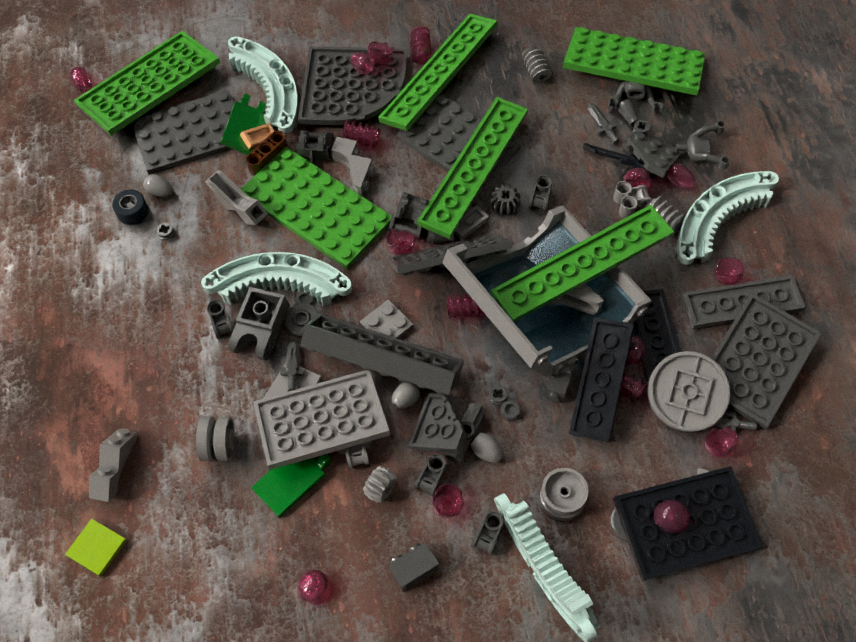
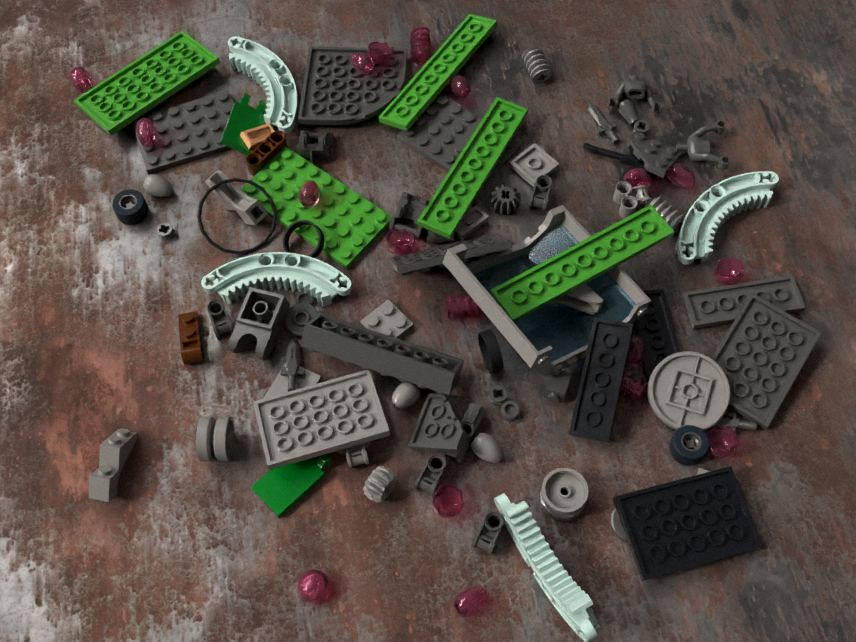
lime tile [65,518,127,577] -> none
light grey arch [332,137,375,196] -> none
clear pink piece [342,120,381,148] -> none
dark grey brick [389,542,439,592] -> none
bright green plate [563,27,705,96] -> none
clear pink hair [654,500,690,533] -> none
none -> clear pink animal [135,118,157,147]
none -> reddish brown plate [178,311,204,365]
none -> black piece [197,178,277,255]
none -> black tyre [283,220,325,258]
none -> clear pink animal [298,180,320,207]
none -> clear pink animal [449,75,471,98]
none -> clear pink animal [454,587,488,618]
none -> black tyre [478,329,504,374]
none -> light grey plate [509,143,559,187]
none -> black wheel [669,425,710,466]

